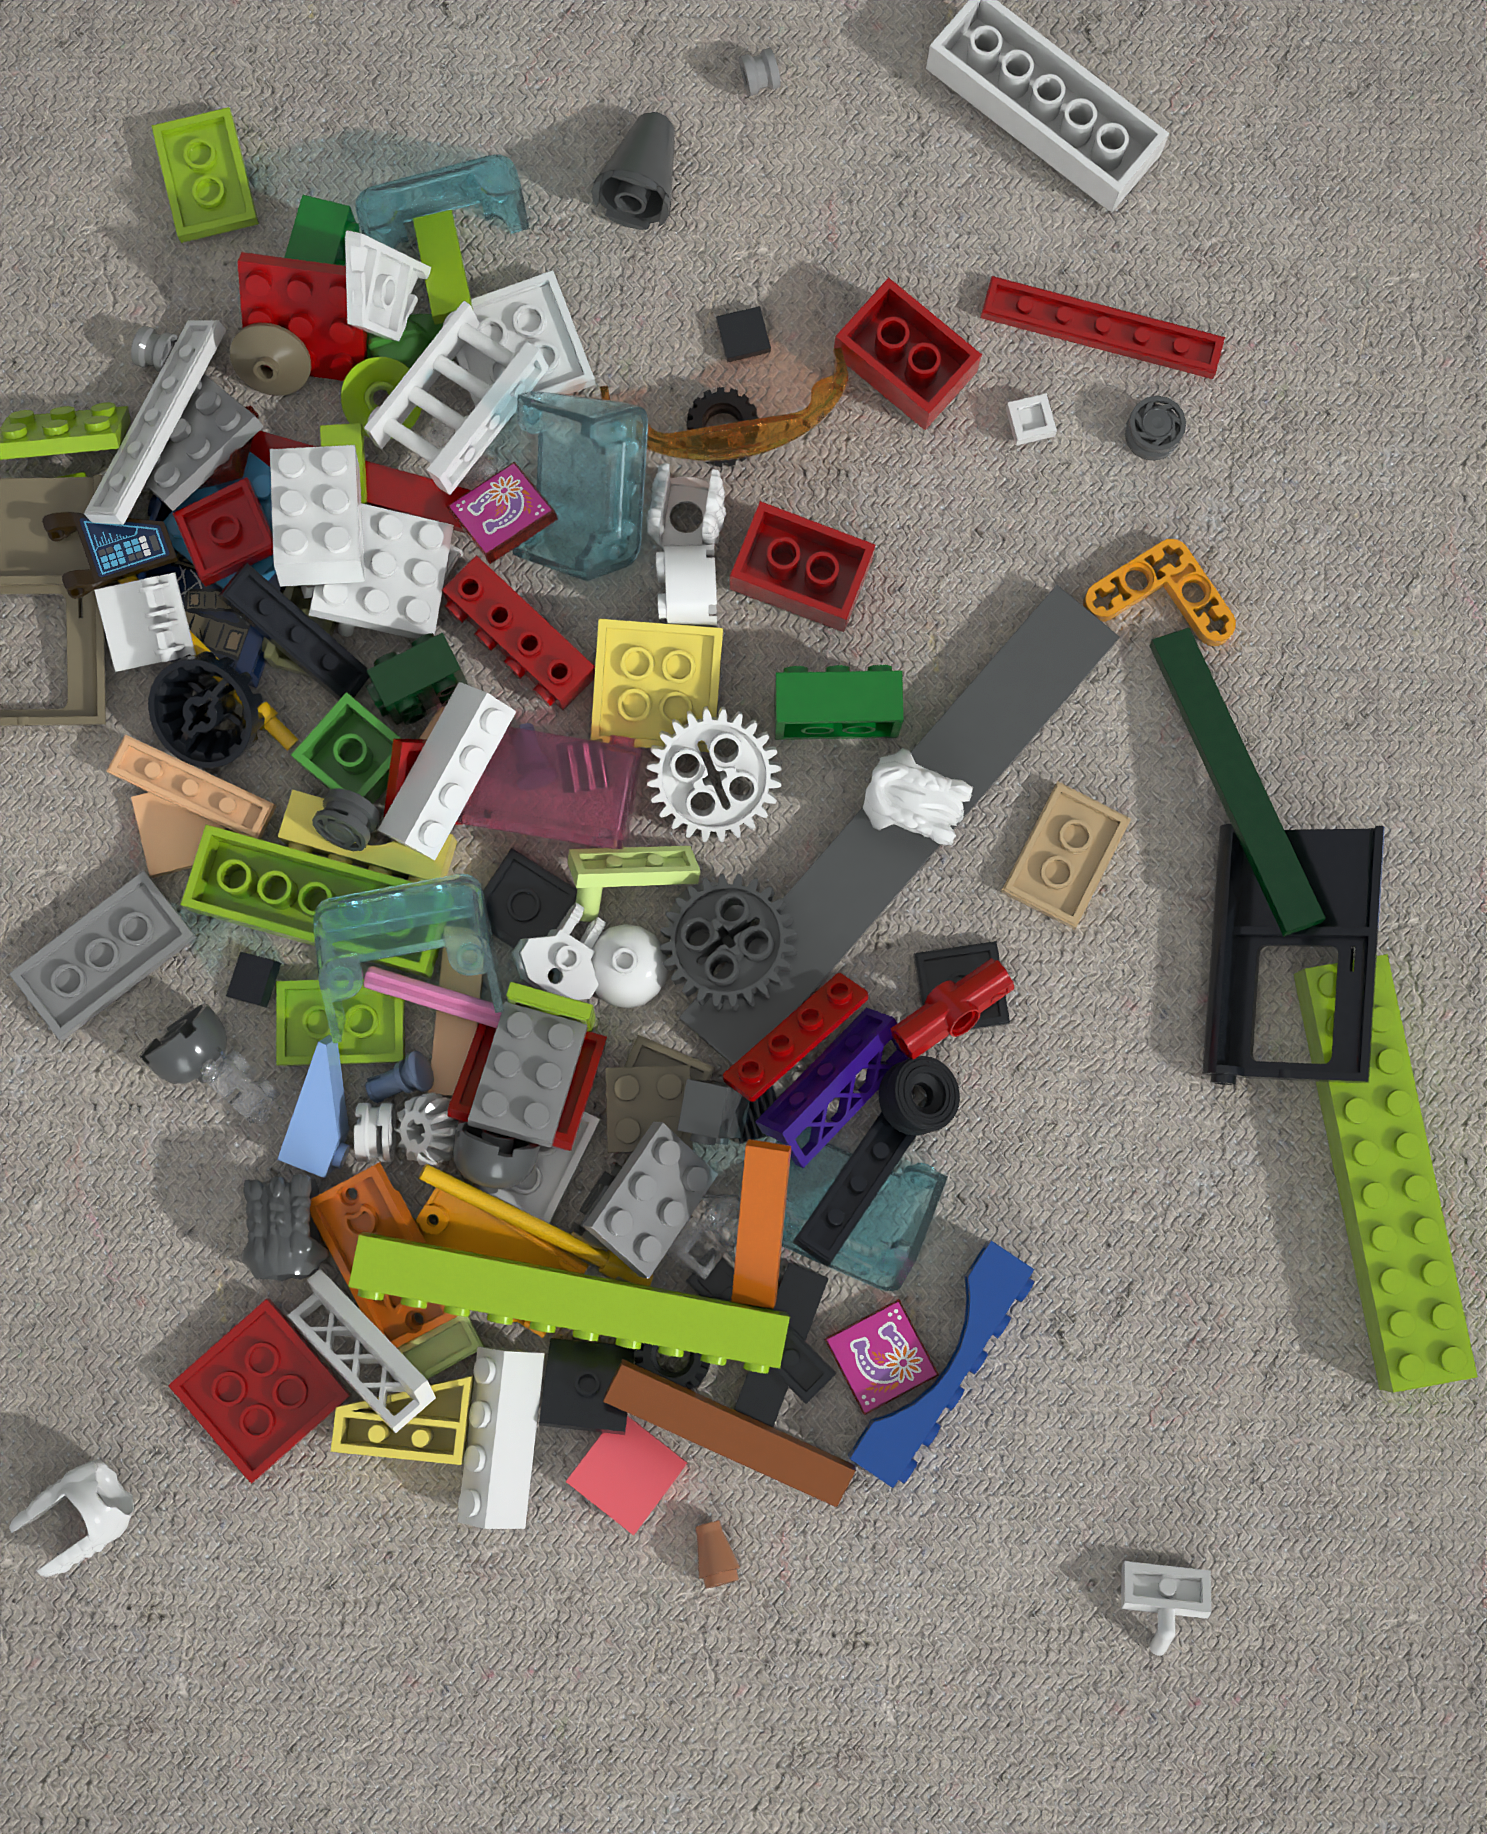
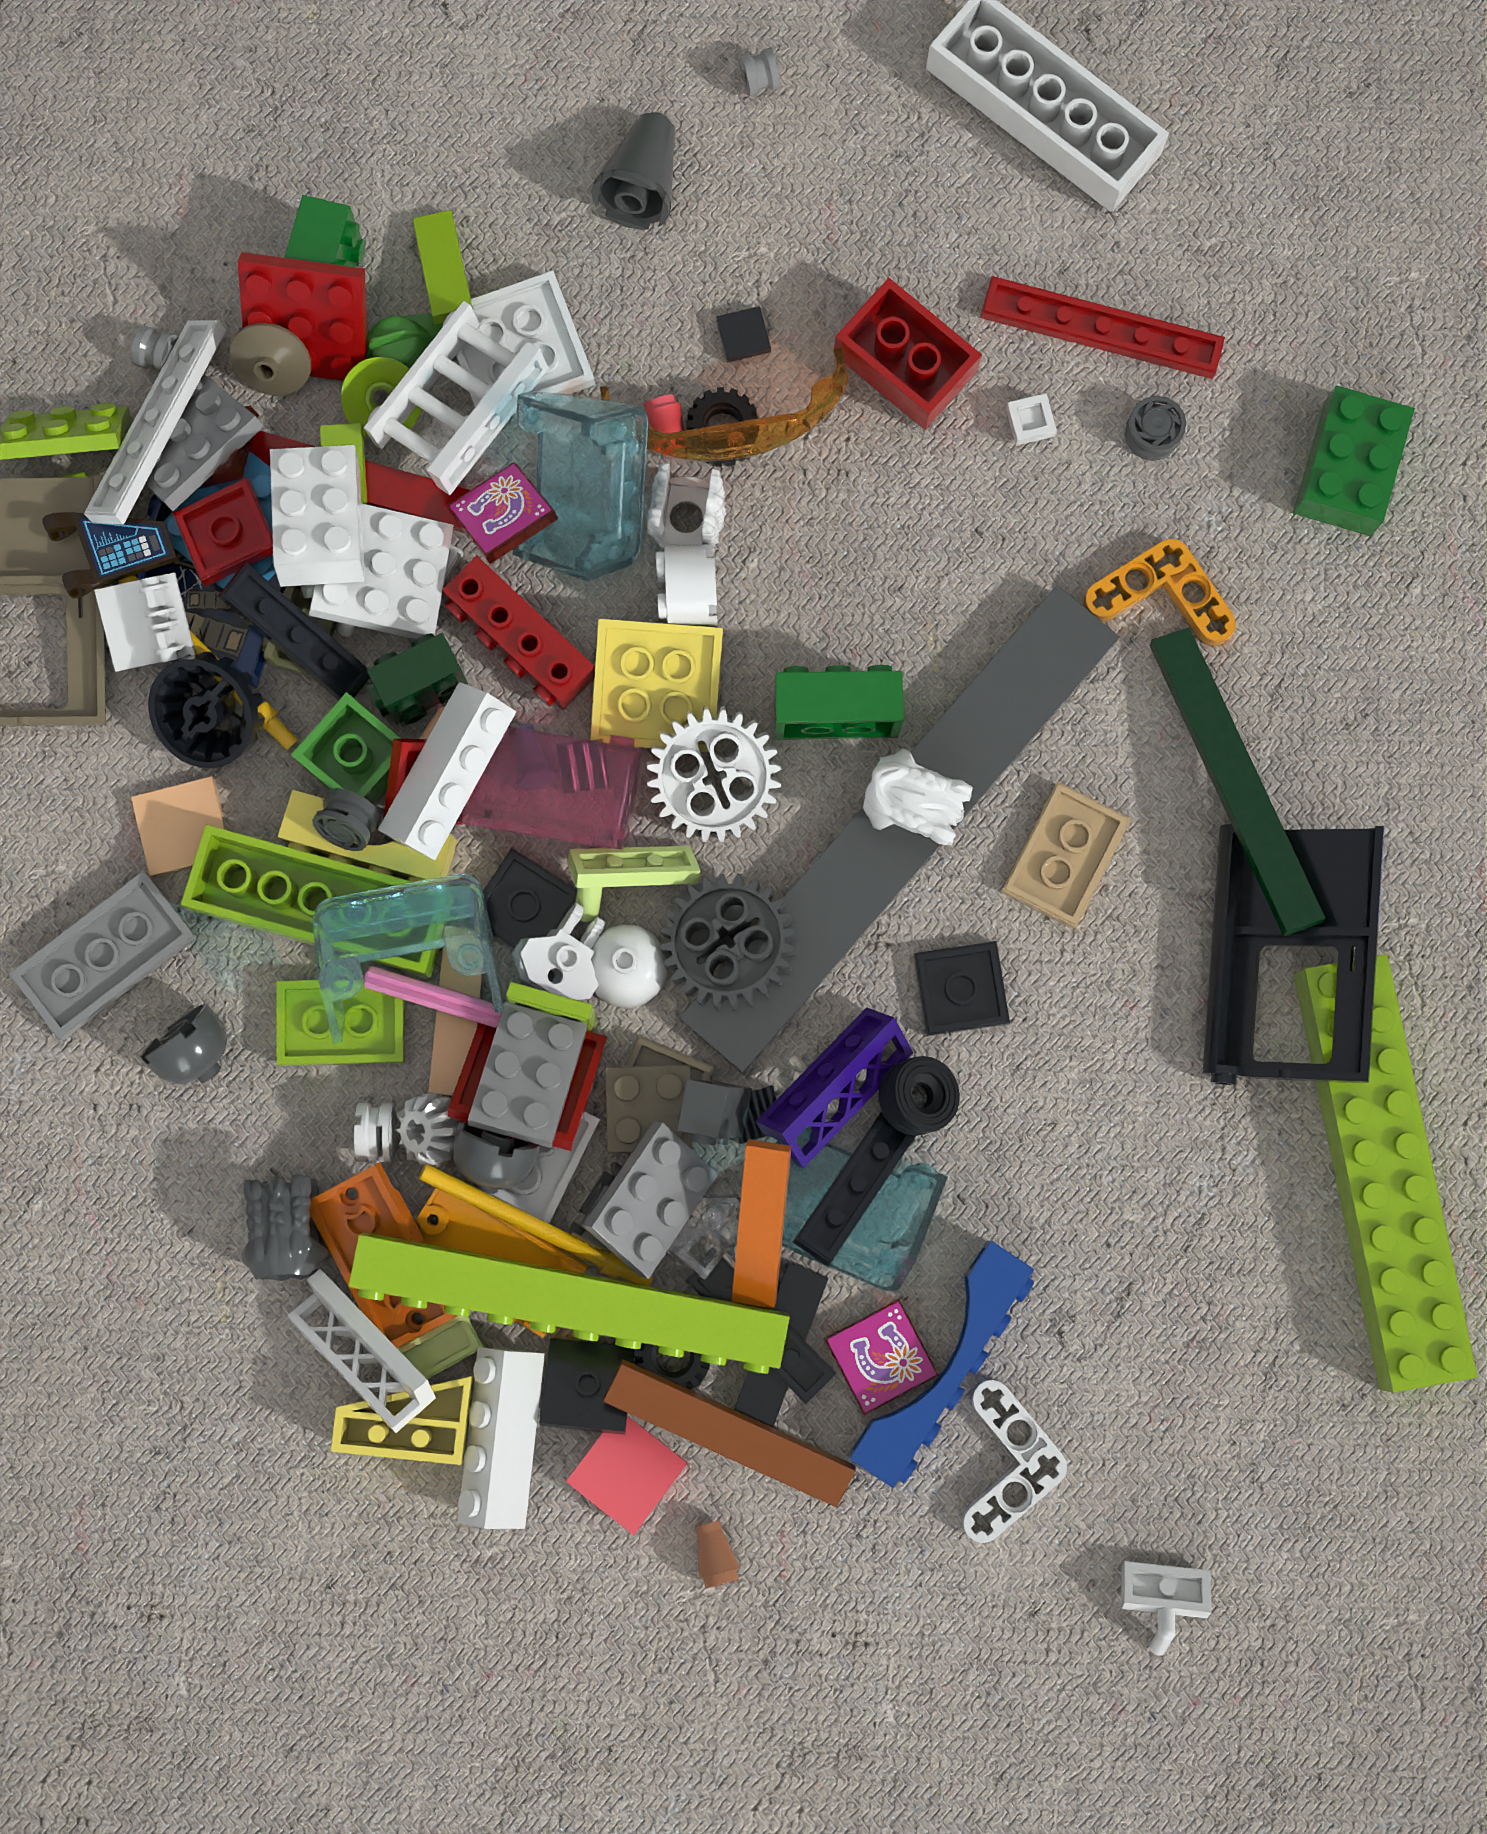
white piece [9,1459,134,1577] -> none
light nougat tile [106,735,277,839] -> none
lime plate [151,107,259,243] -> none
red plate [168,1298,352,1484] -> none
clear hinge [200,1045,285,1126] -> none
black piece [226,952,282,1008] -> none
light blue slope [277,1035,350,1178] -> none
white wing [345,231,431,341] -> none
clear light blue windscreen [355,154,530,249] -> none
sand blue pin [365,1050,434,1103] -> none
red bracket [723,973,869,1102] -> none
red brick [730,501,876,632] -> none
red piece [890,958,1014,1060] -> none
none -> coral cone [642,394,687,458]
none -> white beam [961,1379,1067,1543]
none -> green brick [1293,385,1415,537]

